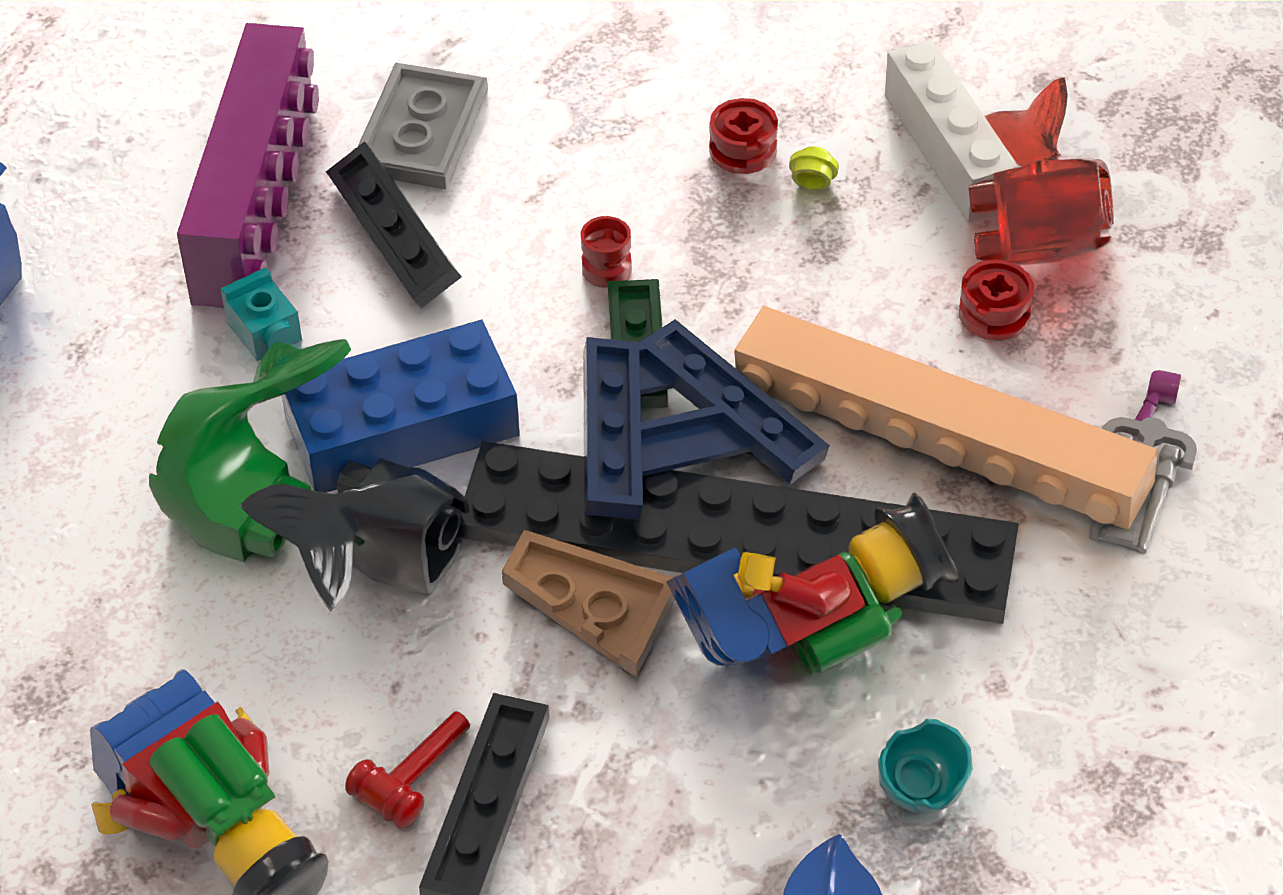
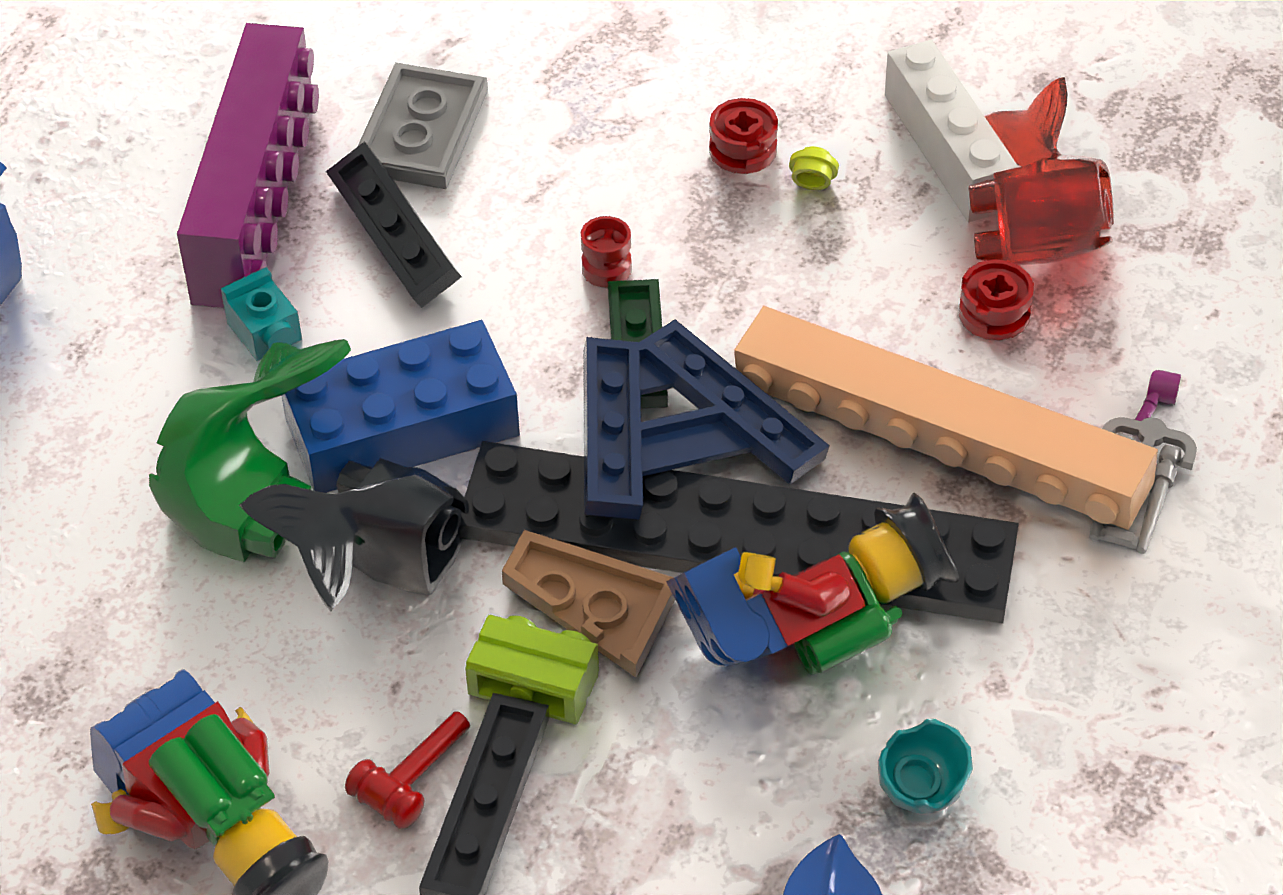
none -> lime brick [465,614,599,725]

